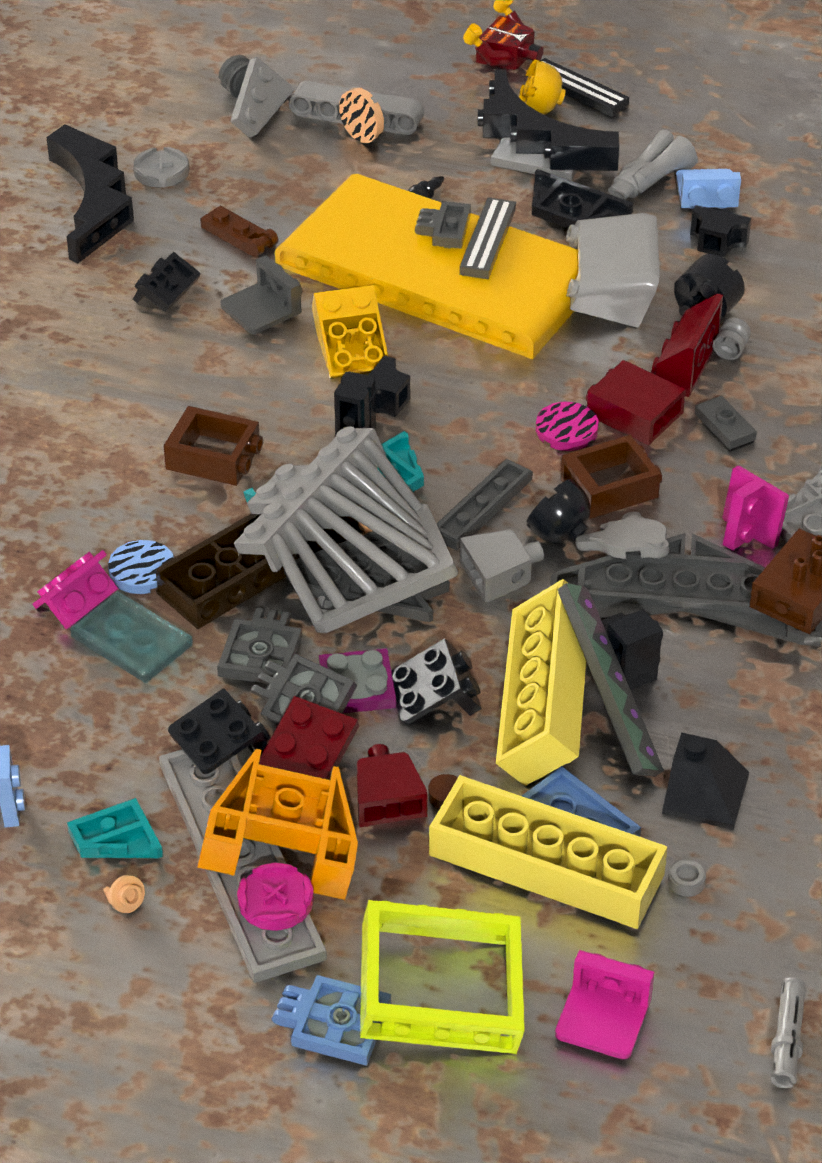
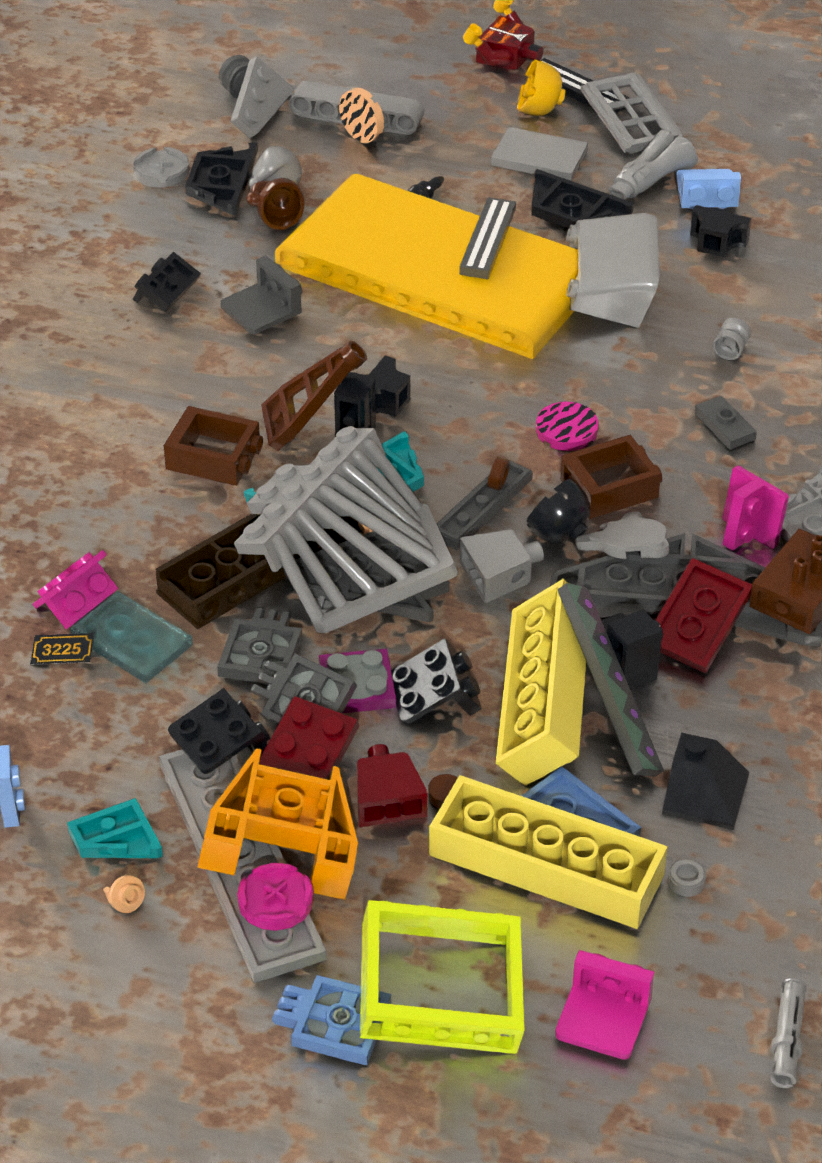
black arch [46,124,134,263] -> none
light blue tile [108,540,174,594] -> none
reddish brown plate [200,205,279,257] -> none
yellow slope [312,285,388,378] -> none
dark grey hinge [415,201,471,249] -> none
black arch [478,69,620,171] -> none
dark red brick [586,360,686,446] -> none
dark red slope [651,294,723,397] -> none
black brick [674,254,745,322] -> none
none -> black sticker [30,633,94,665]
none -> black wing [185,142,258,215]
none -> reddish brown piece [246,178,304,230]
none -> light grey piece [248,146,302,189]
none -> reddish brown plate [261,341,367,451]
none -> reddish brown tile [487,457,510,491]
none -> light grey piece [580,72,684,154]
none -> dark red plate [656,558,752,674]

